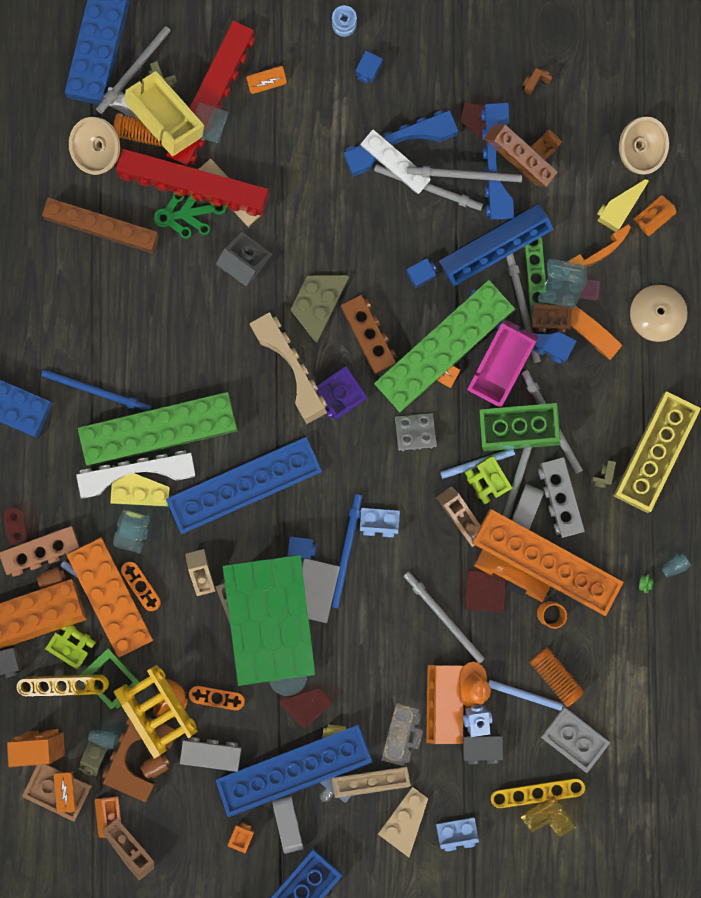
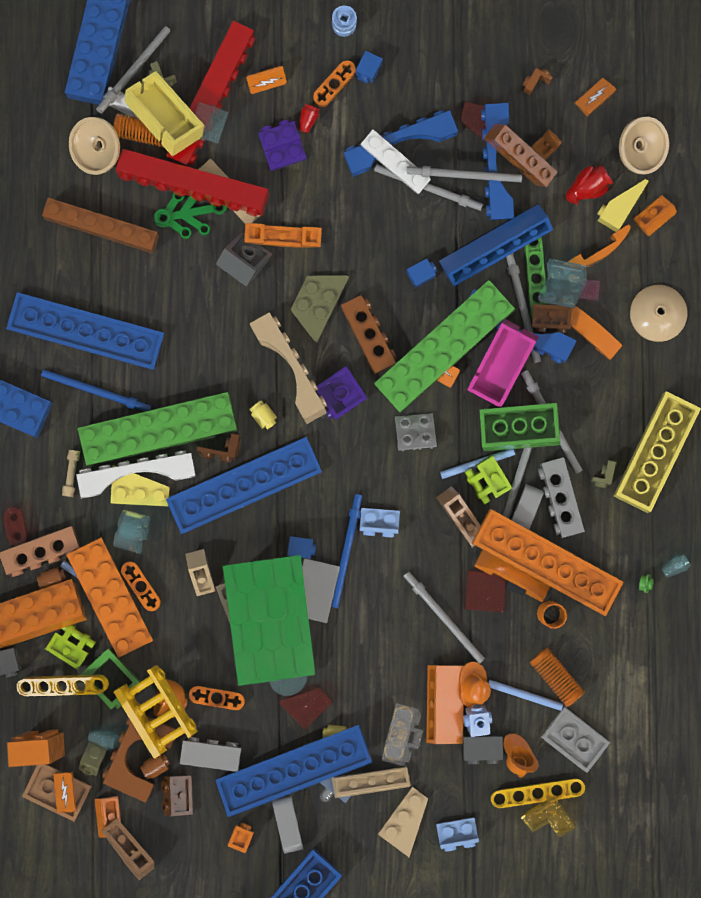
none -> blue plate [6,292,164,370]
none -> tan bar [62,450,80,497]
none -> bracket [161,775,193,816]
none -> reddish brown bracket [197,433,241,463]
none -> orange slope [244,223,322,248]
none -> light yellow brick [250,400,277,430]
none -> dark purple plate [258,119,307,171]
none -> red cone [298,104,320,134]
none -> orange beam [313,61,356,107]
none -> orange piece [503,734,539,778]
none -> red animal [566,164,613,205]
none -> orange slope [575,78,617,117]

